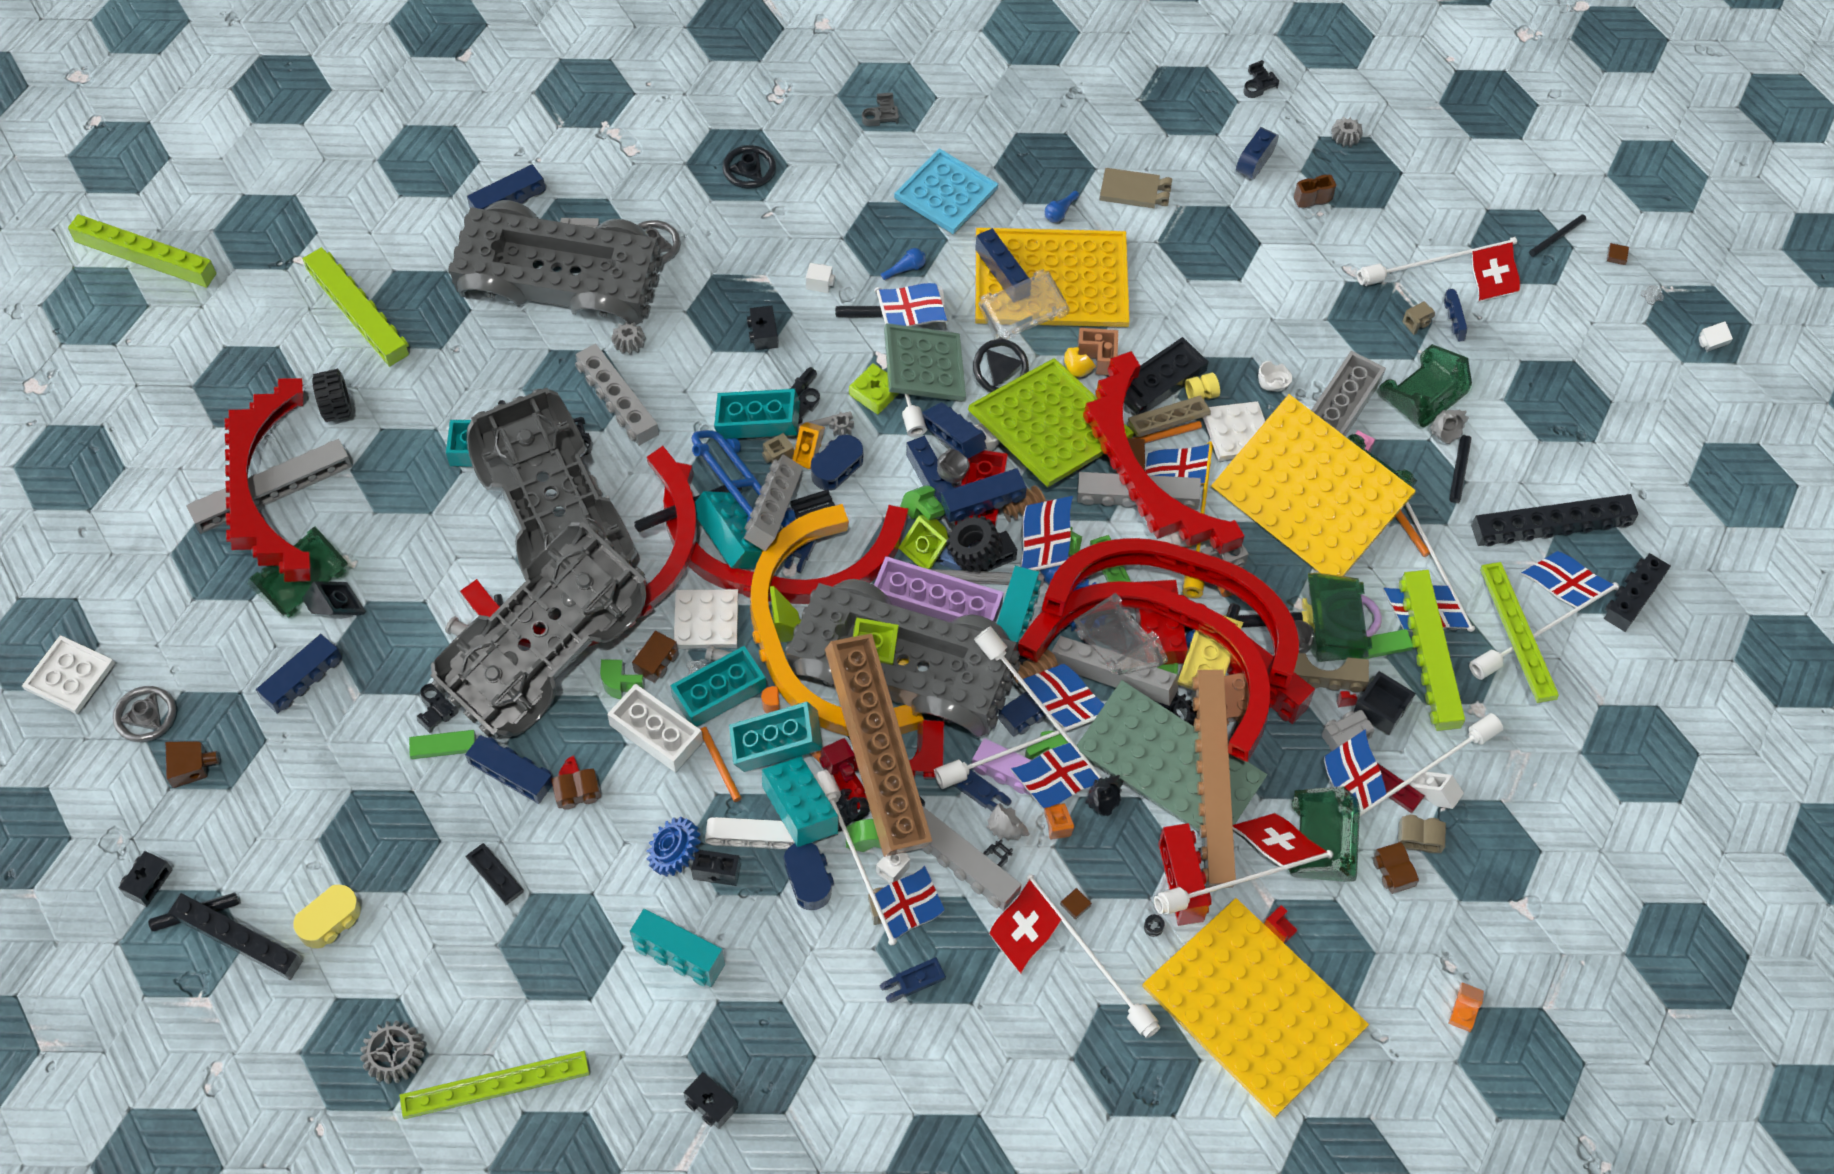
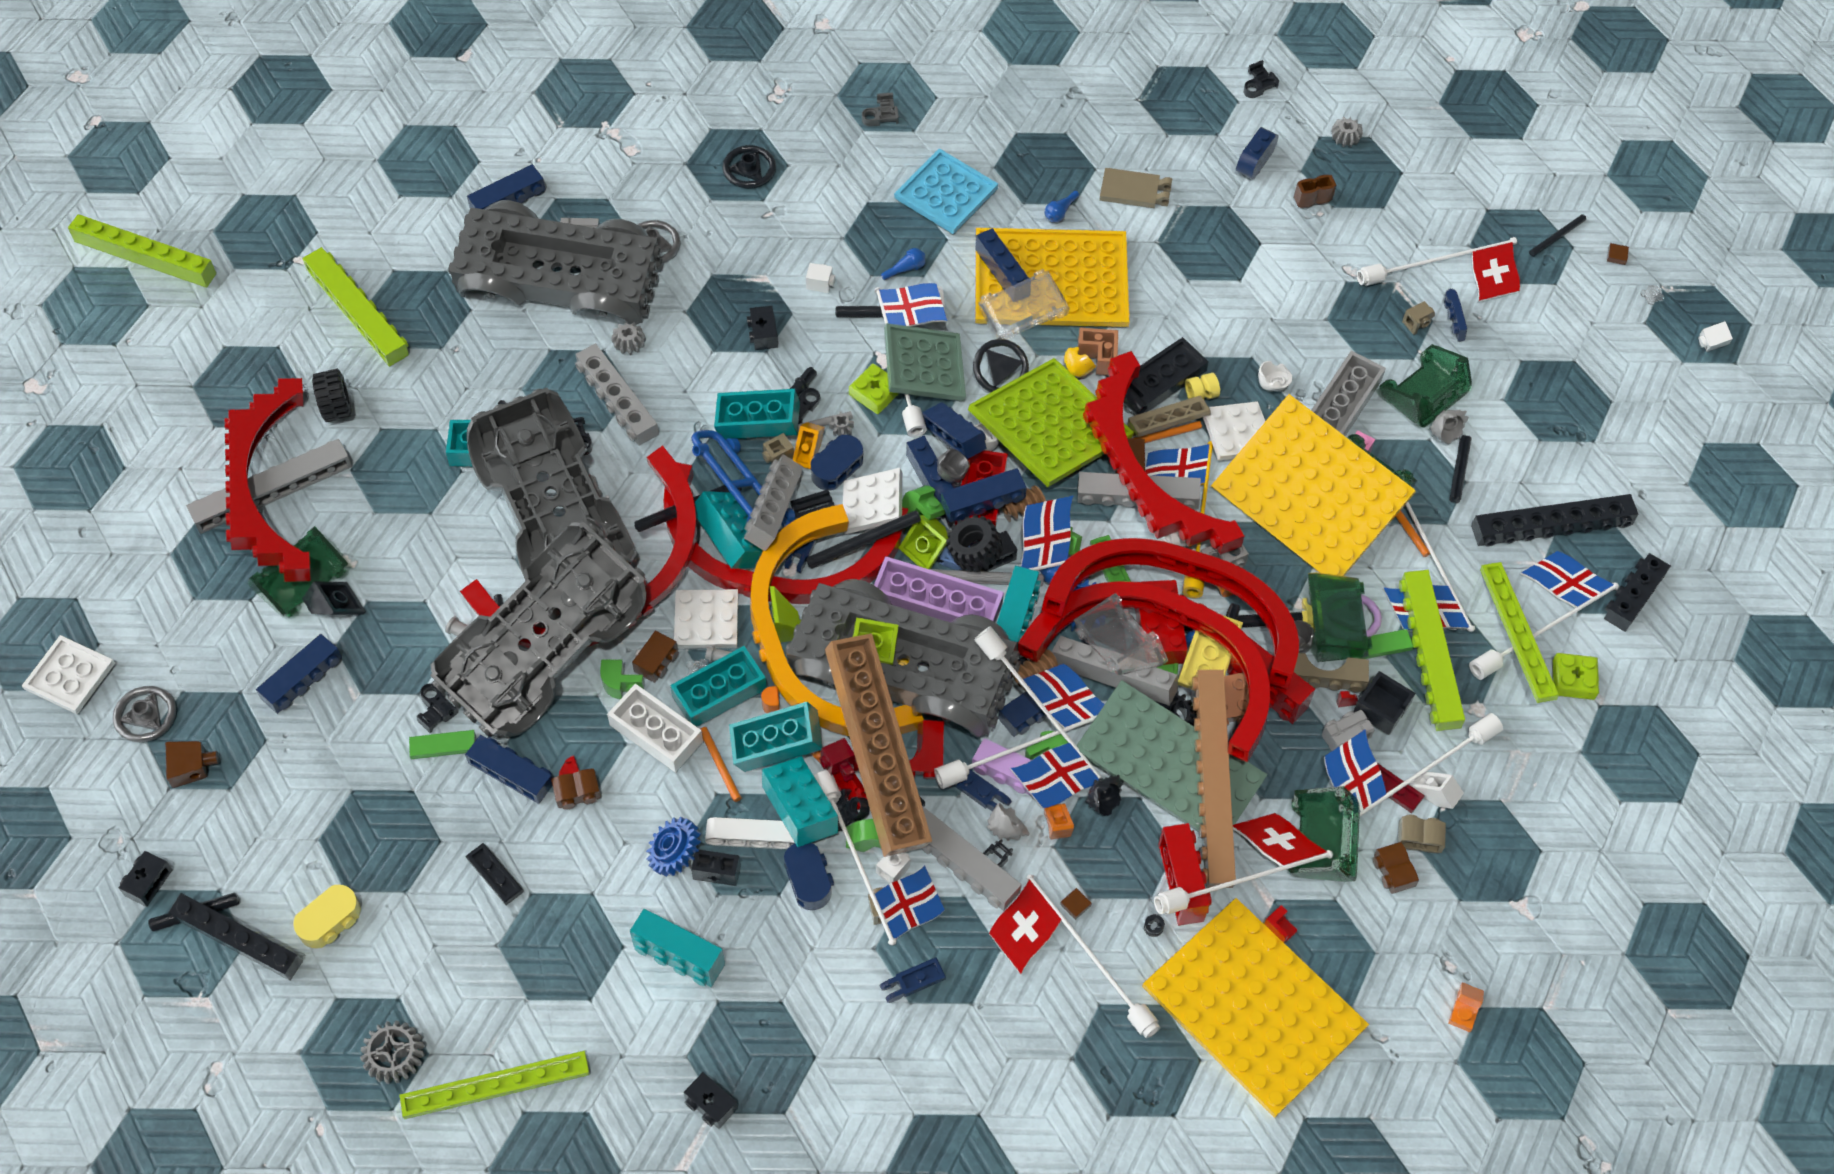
none -> black axle [806,510,921,568]
none -> white plate [843,468,903,534]
none -> lime brick [1553,653,1599,700]

